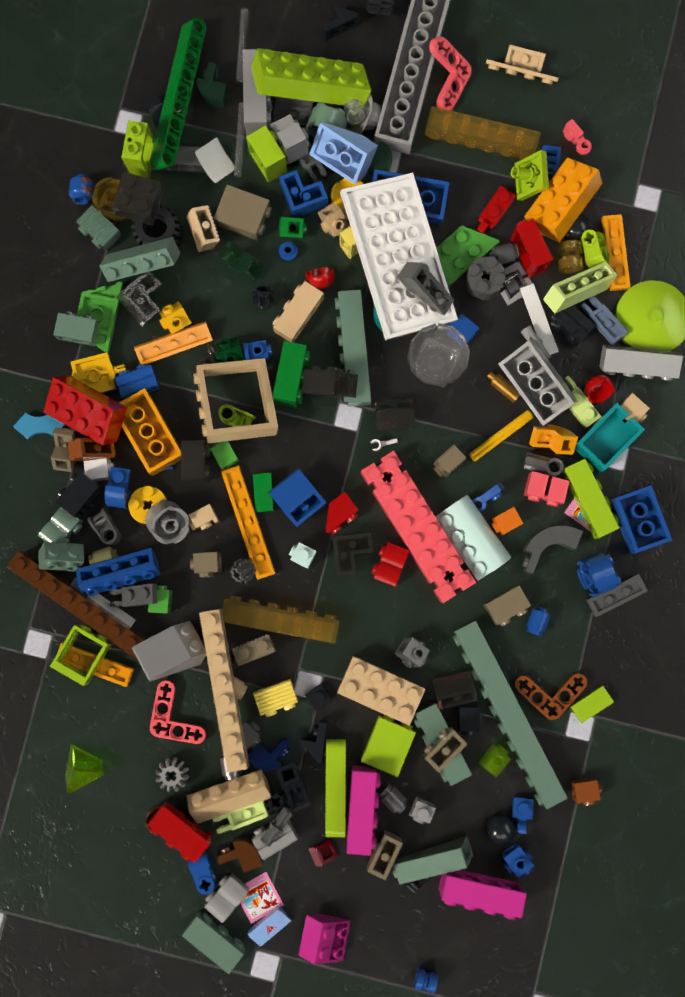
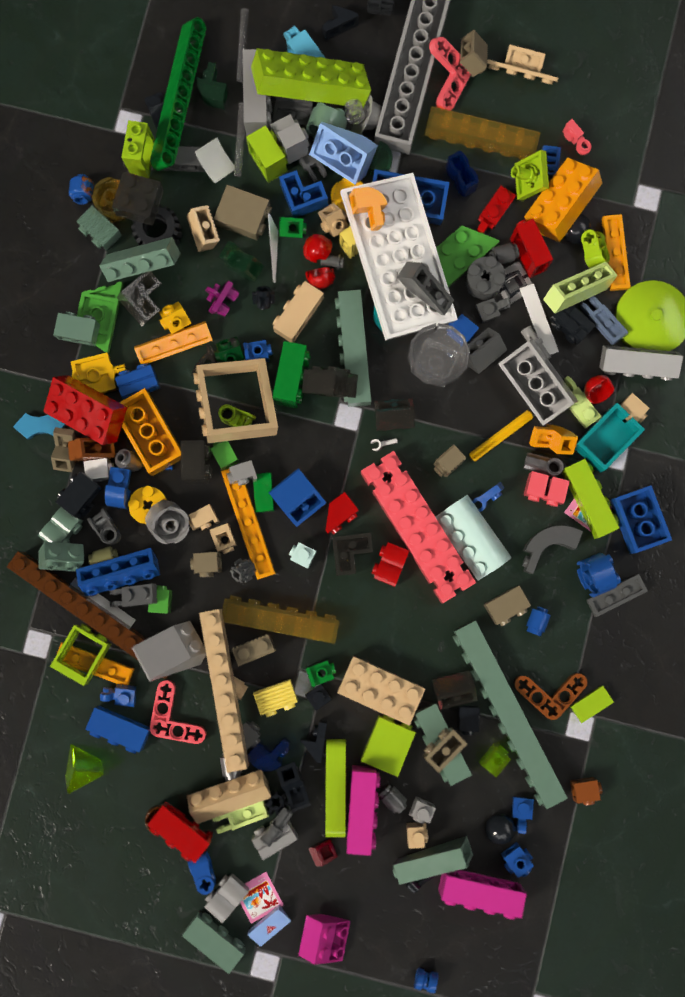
light grey gear [155,757,189,792] -> none
reddish brown brick [217,836,264,872] -> none
blue plate [279,242,298,261] -> none
dark tan brick [367,830,403,880] -> none
dark grey brick [395,637,430,668] -> none
pearl gold cylinder [487,371,520,403] -> none
orange brick [491,507,524,536] -> none
clear yellow wheel [557,240,584,273] -> none
none -> blue brick [85,706,150,754]
none -> blue plate [100,684,136,707]
none -> flat silver brick [115,449,143,472]
none -> magenta hips [205,281,239,317]
none -> tan brick [209,523,237,554]
none -> light grey brick [227,460,257,486]
none -> white sticker [268,213,278,283]
none -> medium azure brick [283,26,325,58]
none -> red hair [303,234,332,263]
none -> green brick [306,660,337,687]
none -> dark grey pin [321,254,345,269]
none -> light orange brick [349,187,387,231]
none -> tan brick [406,822,428,848]
none -> clear blue brick [446,150,479,197]
none -> dark tan brick [460,30,488,77]
none -> dark grey brick [460,327,507,374]
none -> dark grey plate [476,297,511,323]

